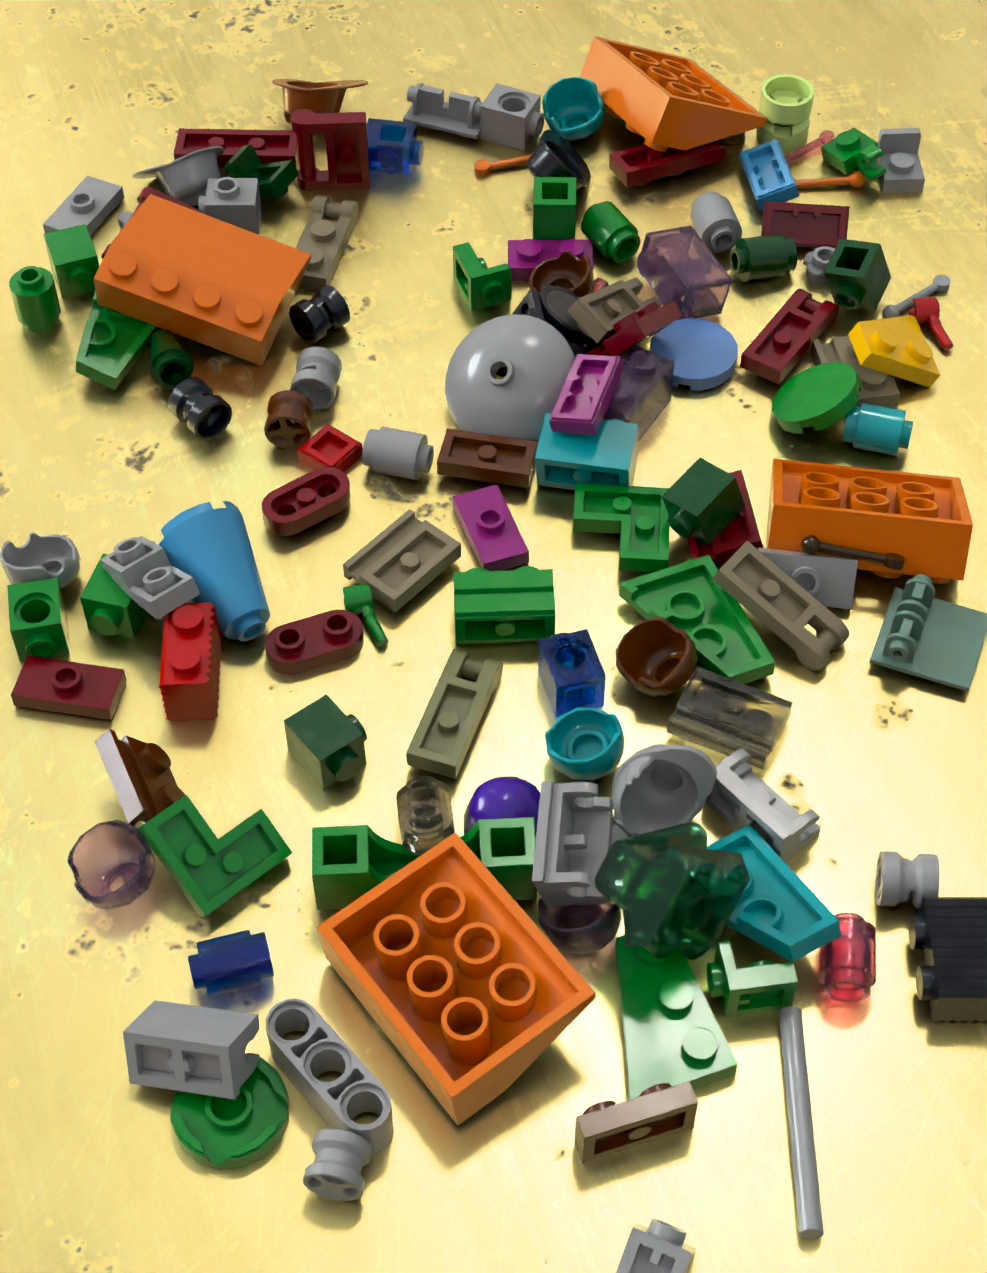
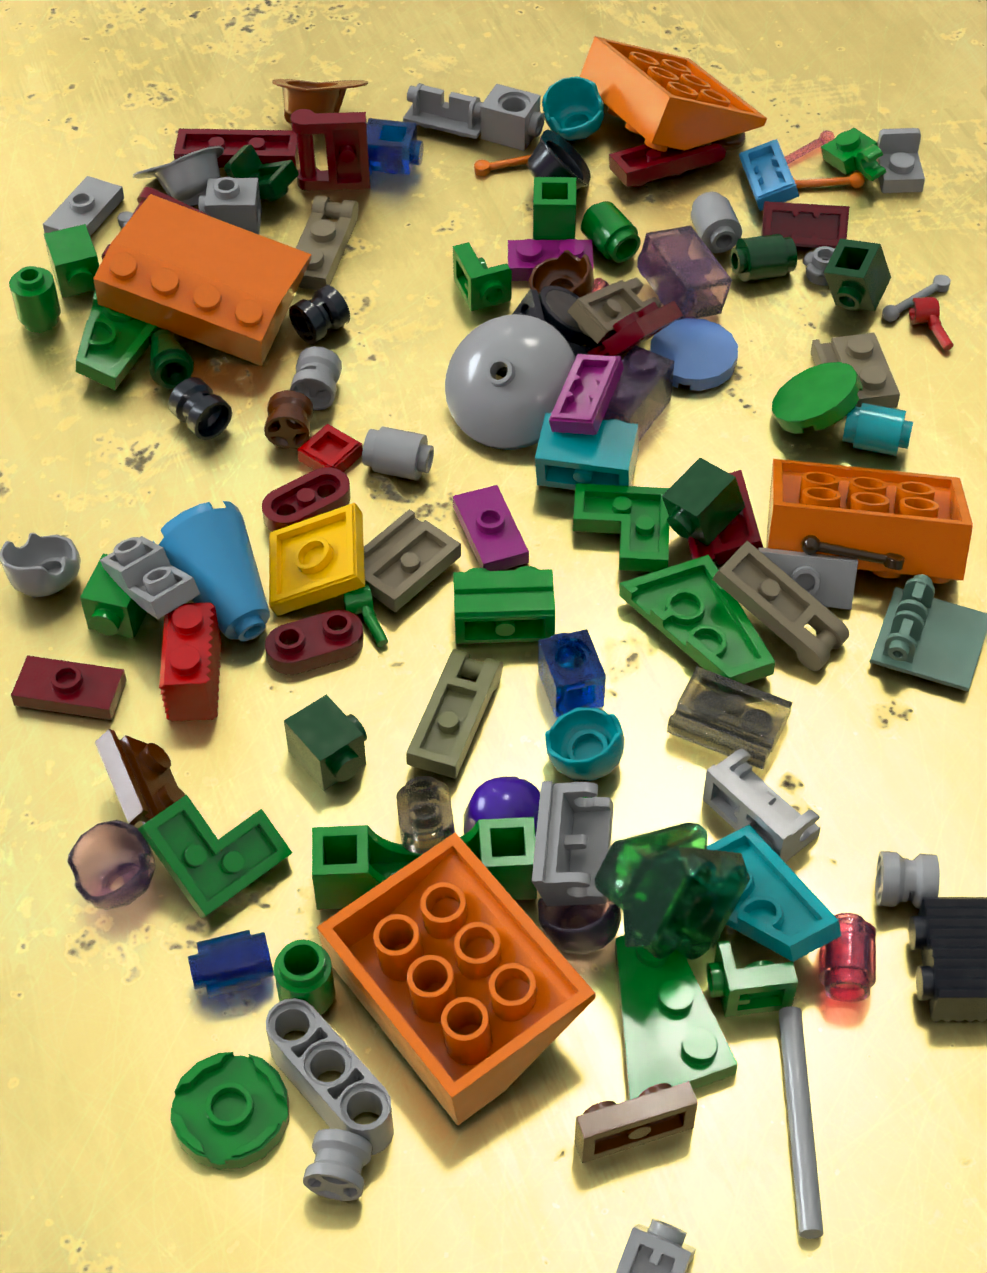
green brick [7,578,70,662] -> none
light grey hinge [123,1000,260,1100] -> none
reddish brown plate [437,428,538,488] -> none
light grey piece [609,744,717,873] -> none
reddish brown hair [615,617,698,697] -> none
dark red plate [740,289,839,384] -> none
yellowish green wheel [756,74,814,153] -> none
yellow wing [848,315,941,387] -> none
none -> yellow tile [269,503,365,616]
none -> green brick [273,939,335,1015]

